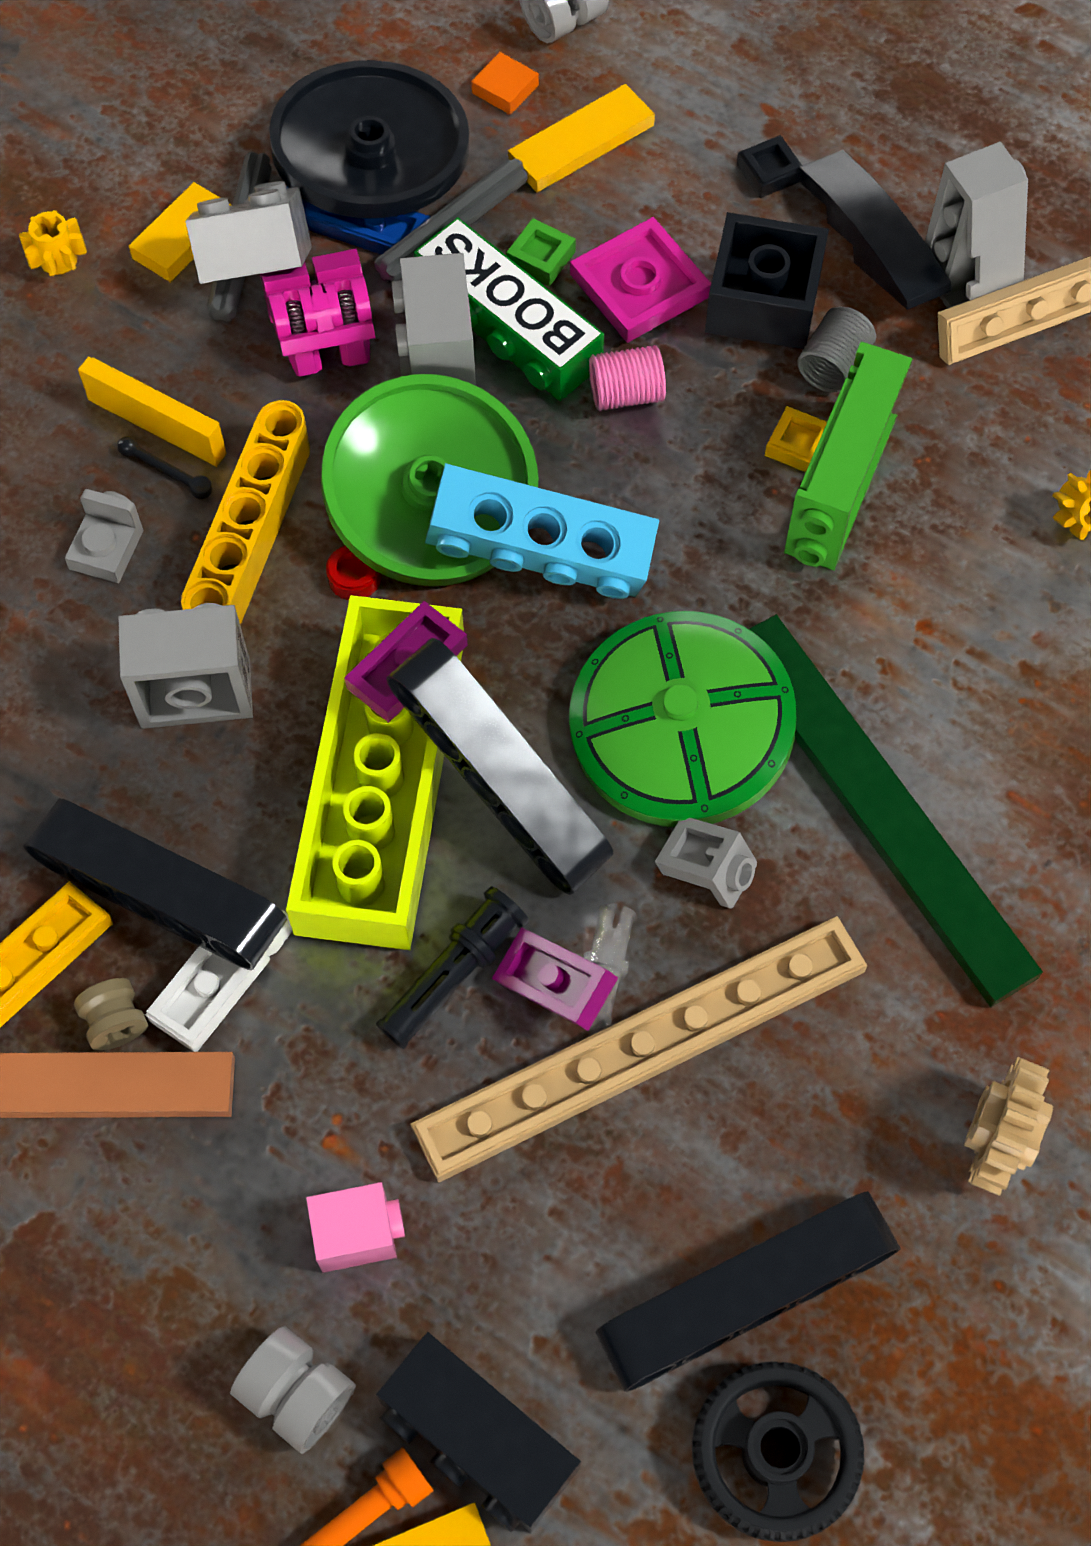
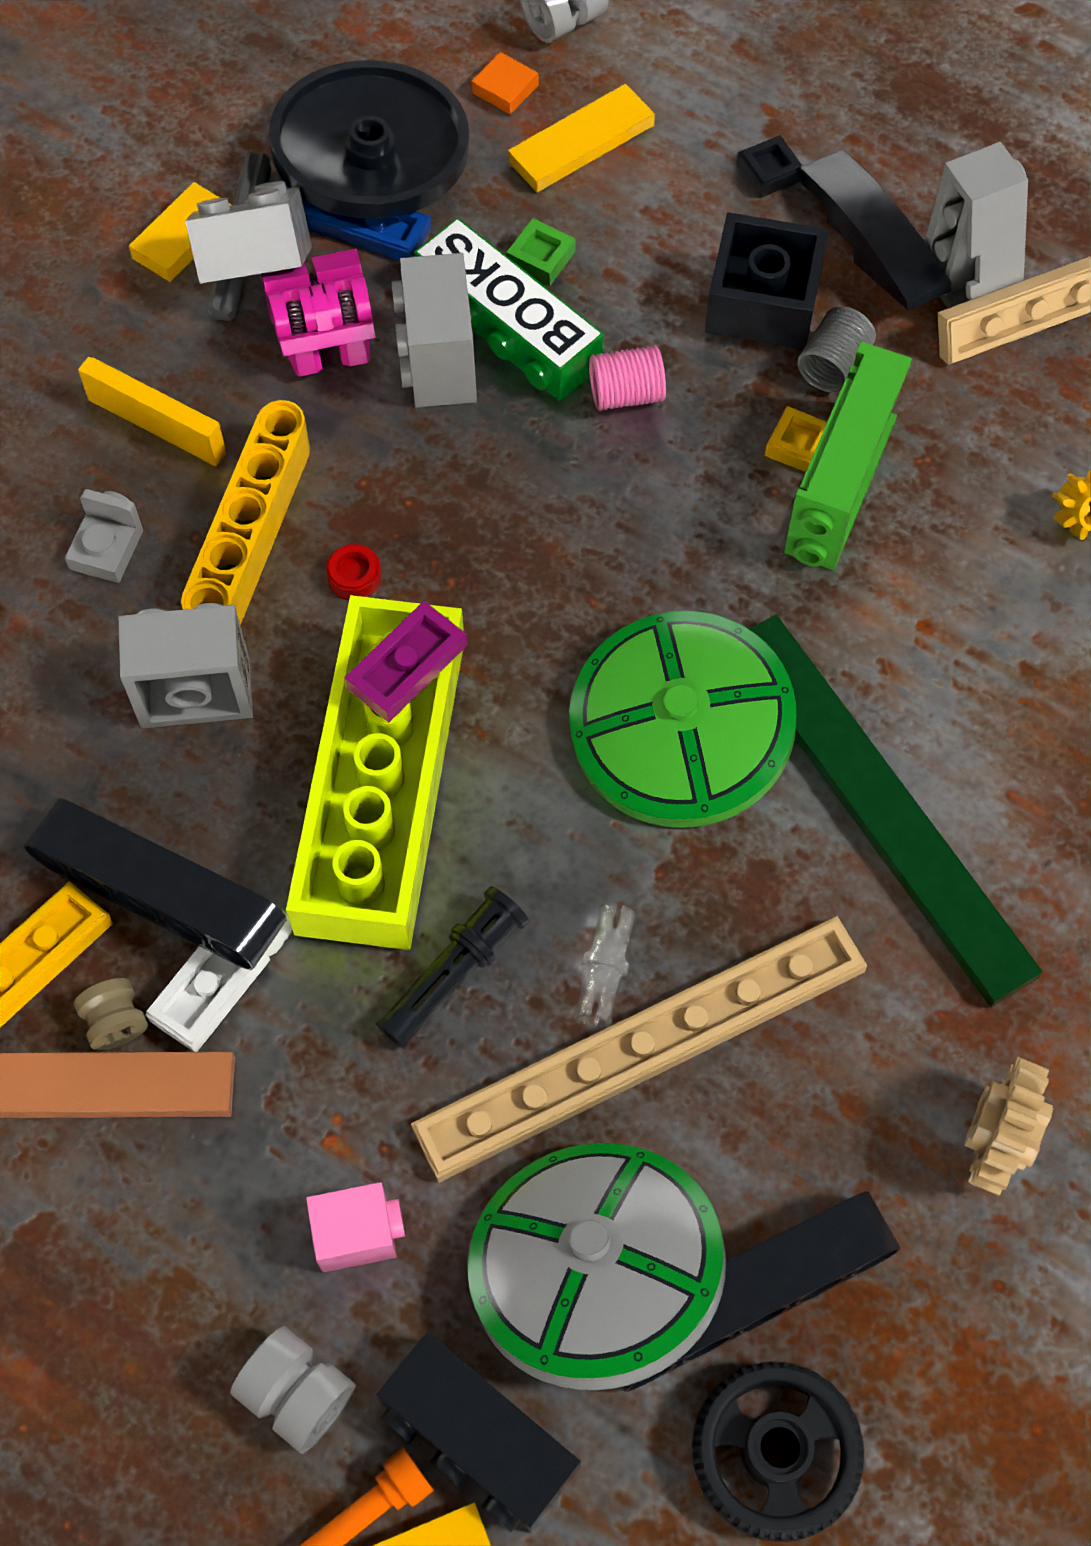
yellow gear [19,211,87,276] -> none
black hinge [117,436,212,499] -> none
bright green dish [321,374,538,586] -> none
dark grey axle [375,159,528,283] -> none
beam [386,638,613,895] -> none
medium azure brick [425,463,659,599] -> none
plate [492,927,618,1031] -> none
dark pink plate [570,217,711,343] -> none
light grey bracket [655,818,757,908] -> none
none -> light grey dish [468,1143,726,1390]

